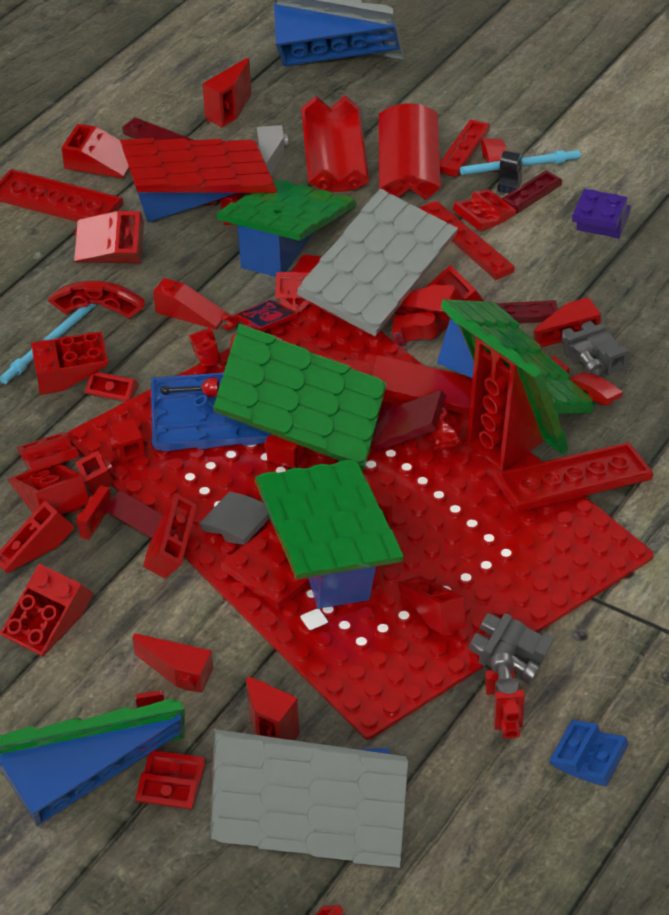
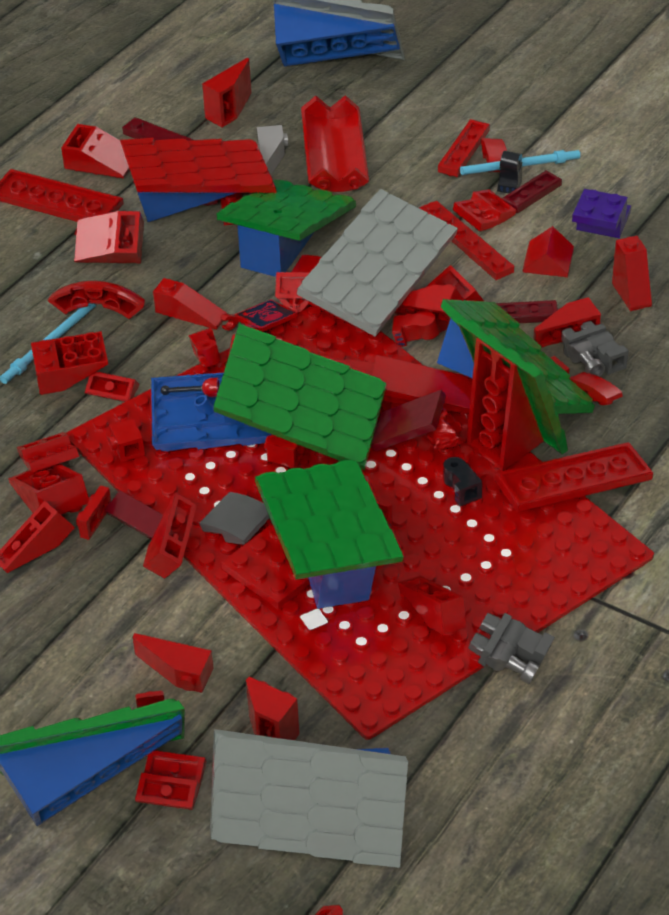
red slope [0,564,94,656] -> none
red brick [75,451,115,494] -> none
red cylinder [378,103,441,200] -> none
red hips [485,652,525,739] -> none
blue slope [549,720,629,786] -> none
none -> black leg [443,457,482,507]
none -> red slope [523,226,574,278]
none -> red slope [612,236,652,311]

